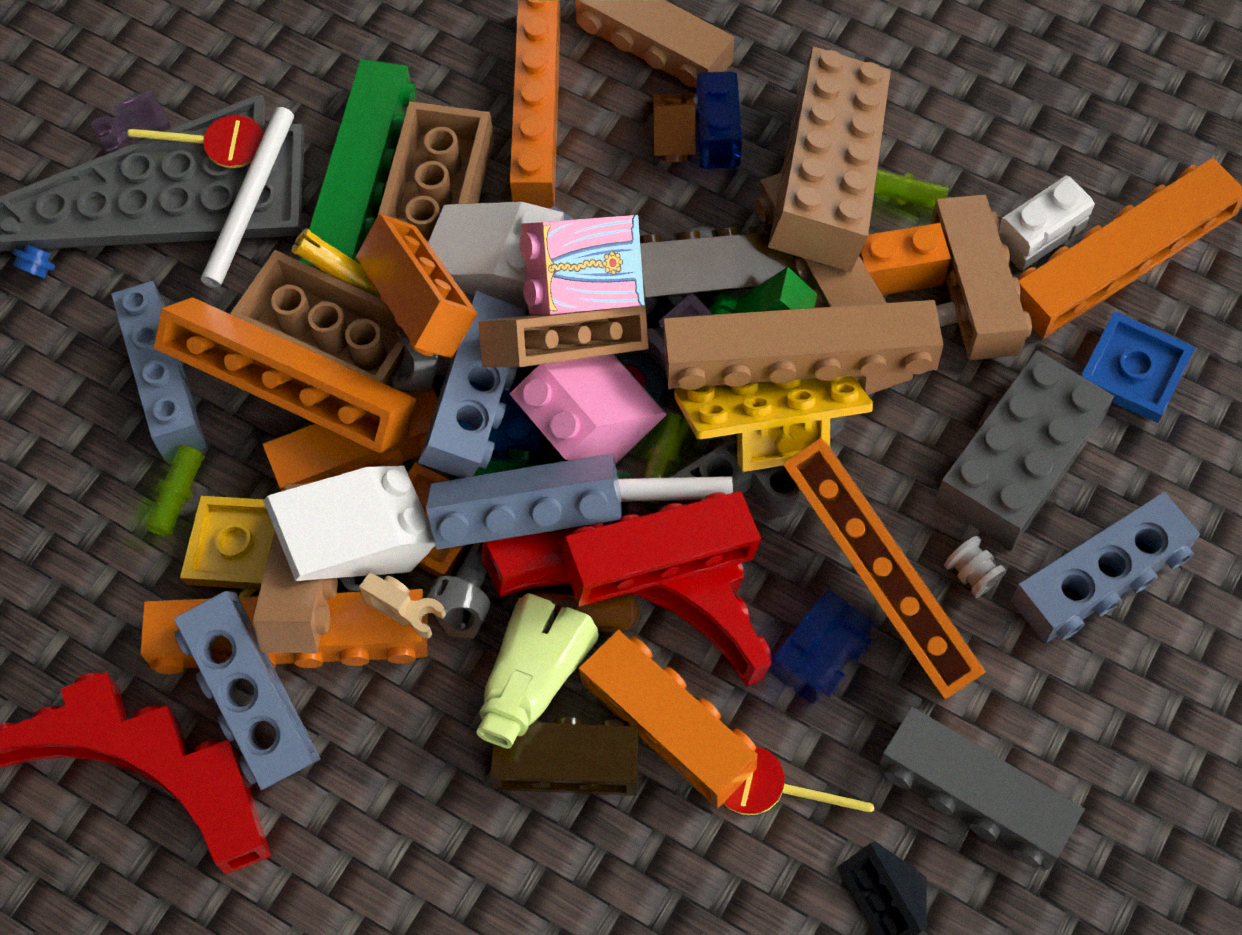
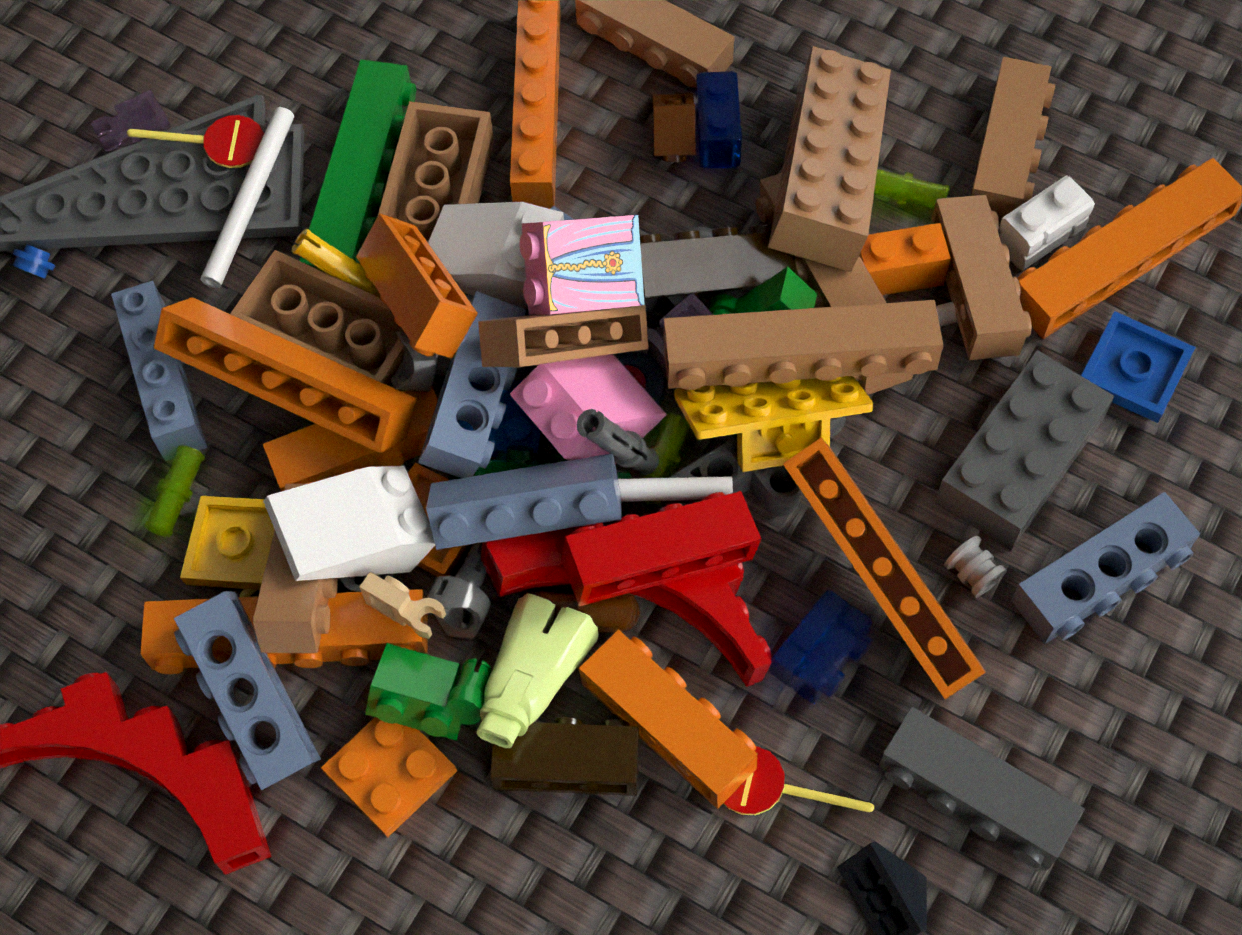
none -> orange plate [321,717,457,838]
none -> green hinge [365,643,492,741]
none -> dark grey pin [576,409,659,475]
none -> medium nougat brick [971,57,1055,219]

